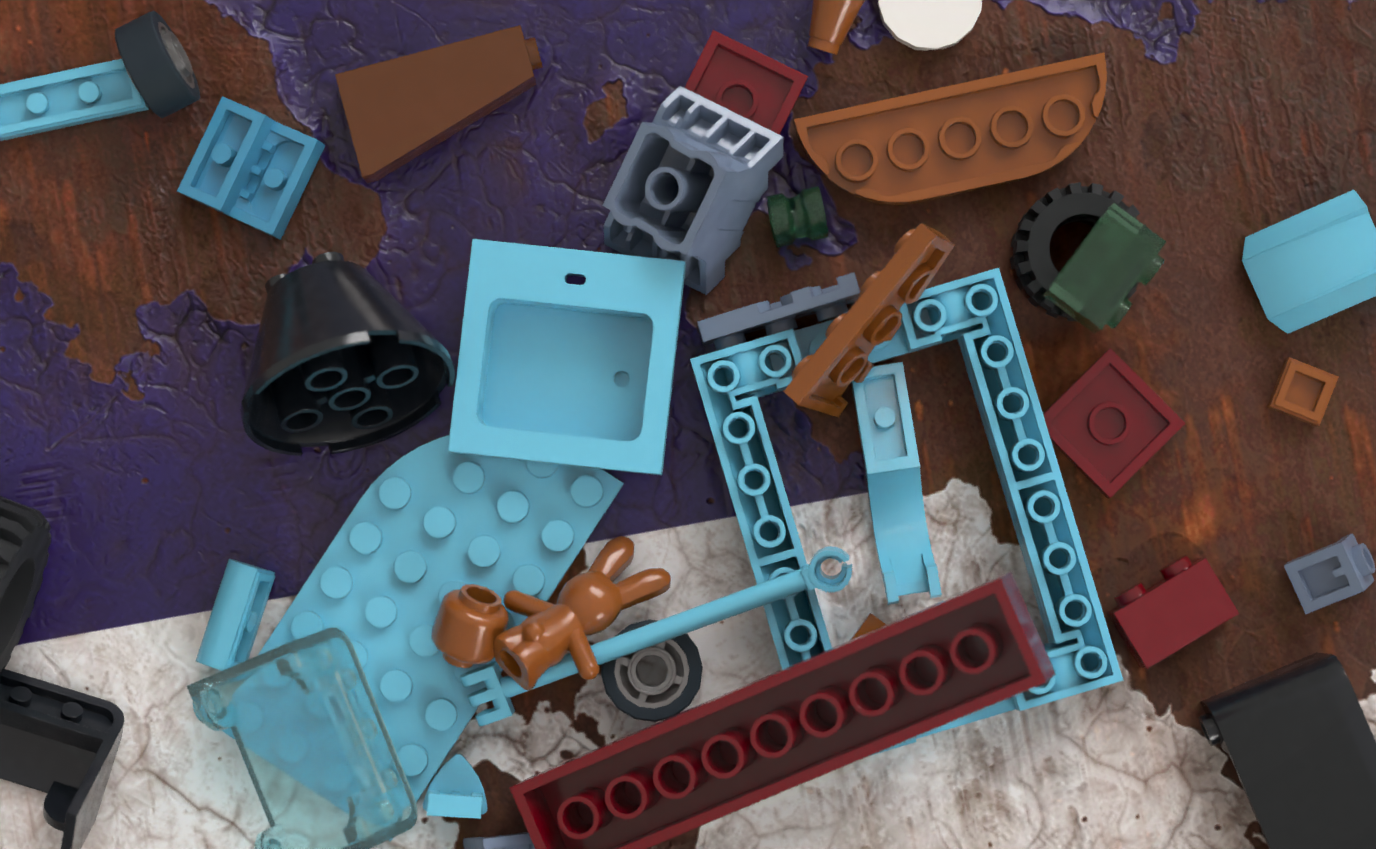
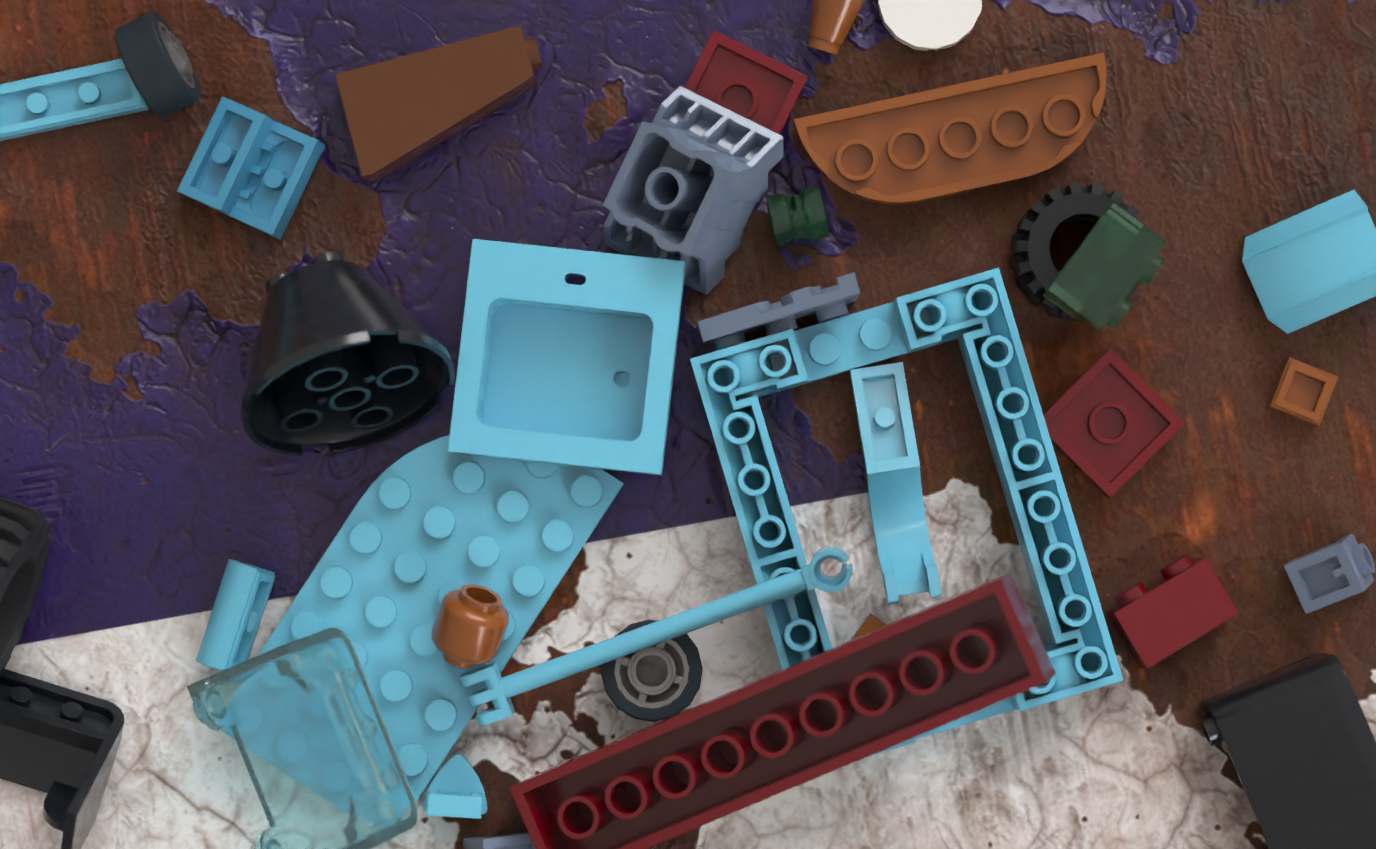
dark orange animal [493,536,671,691] -> none
dark orange wing [783,223,955,417] -> none

